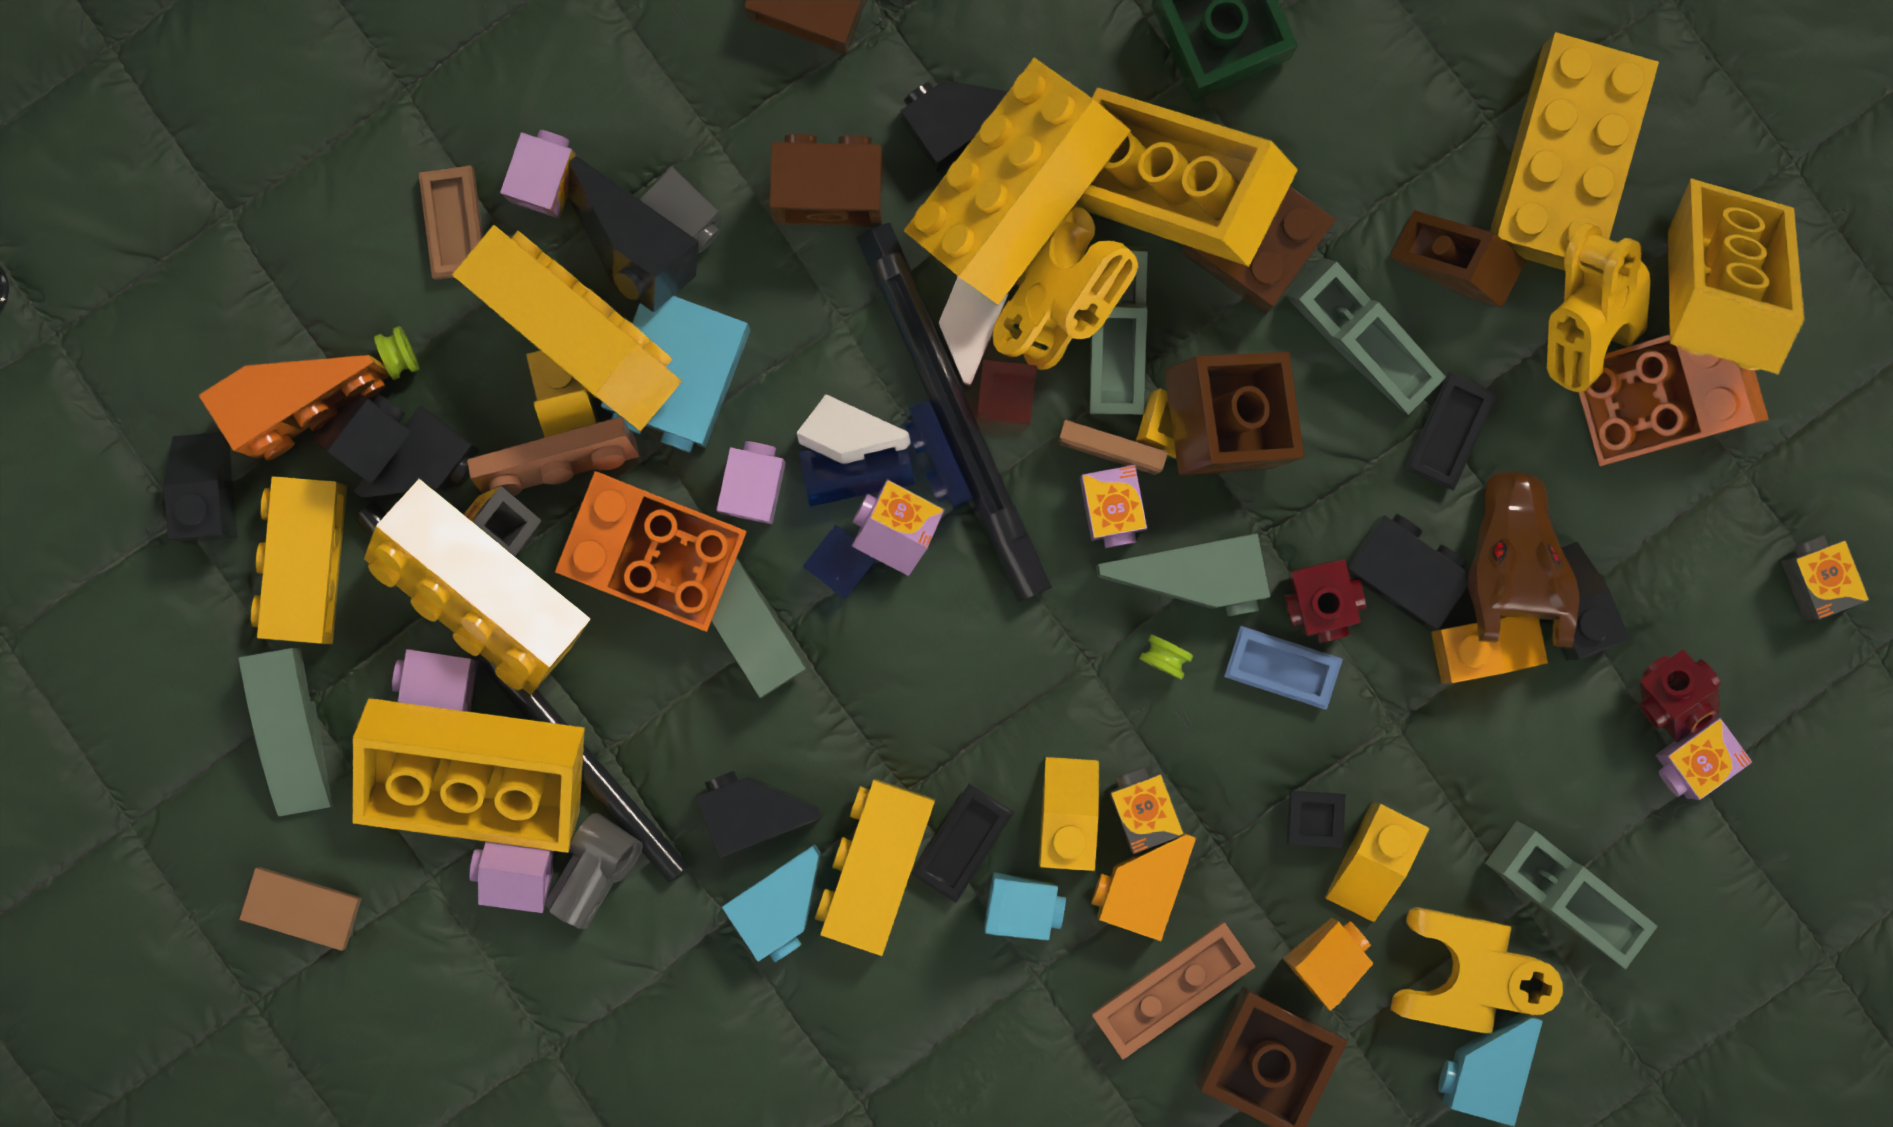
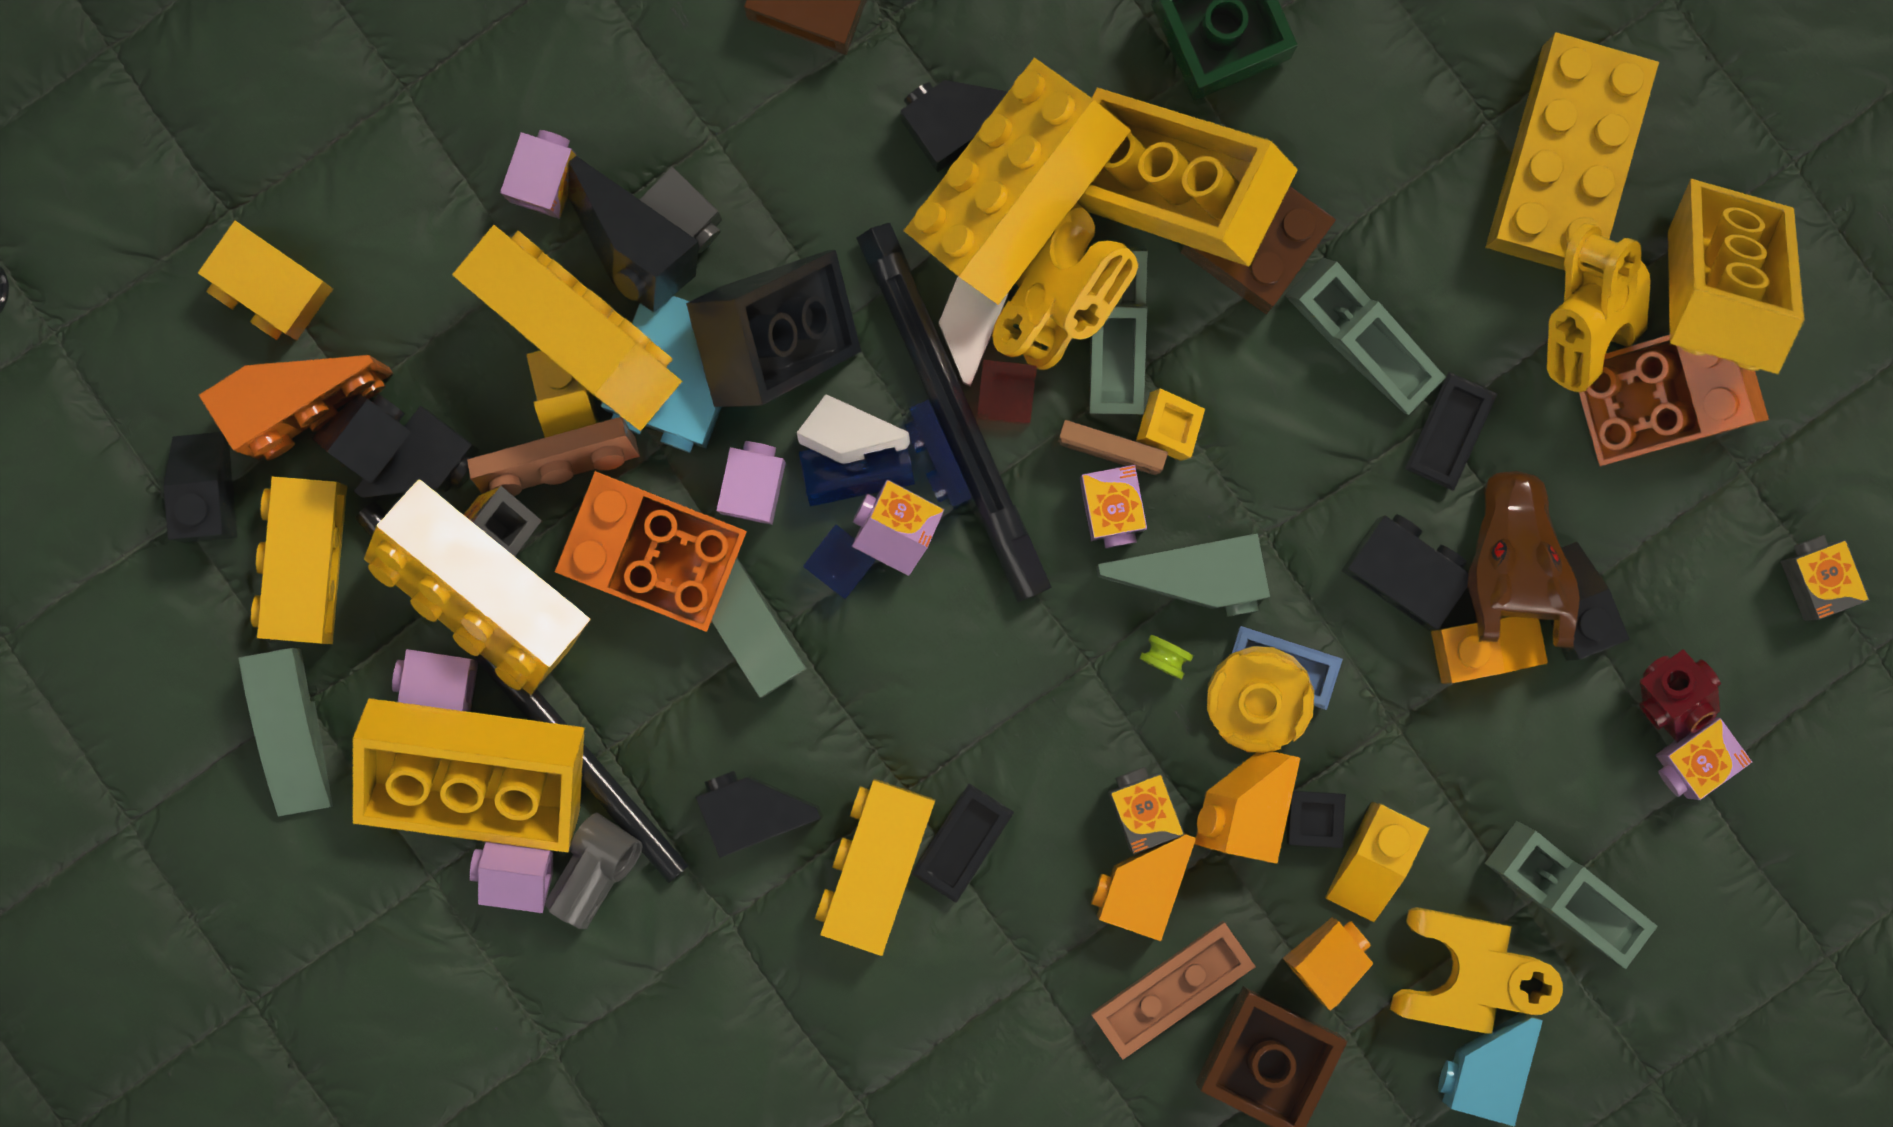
medium nougat tile [239,867,362,951] -> none
lime bush [374,326,419,380] -> none
medium nougat tile [419,166,483,280] -> none
medium azure slope [722,844,821,963] -> none
reddish brown brick [770,134,883,227] -> none
medium azure slope [984,872,1066,940] -> none
yellow slope [1038,757,1099,871] -> none
reddish brown brick [1164,352,1305,476] -> none
dark red brick [1284,559,1366,643] -> none
reddish brown slope [1390,210,1526,308] -> none
none -> yellow brick [198,221,334,340]
none -> black slope [686,250,861,407]
none -> light orange slope [1195,751,1300,864]
none -> yellow tile [1207,646,1314,753]

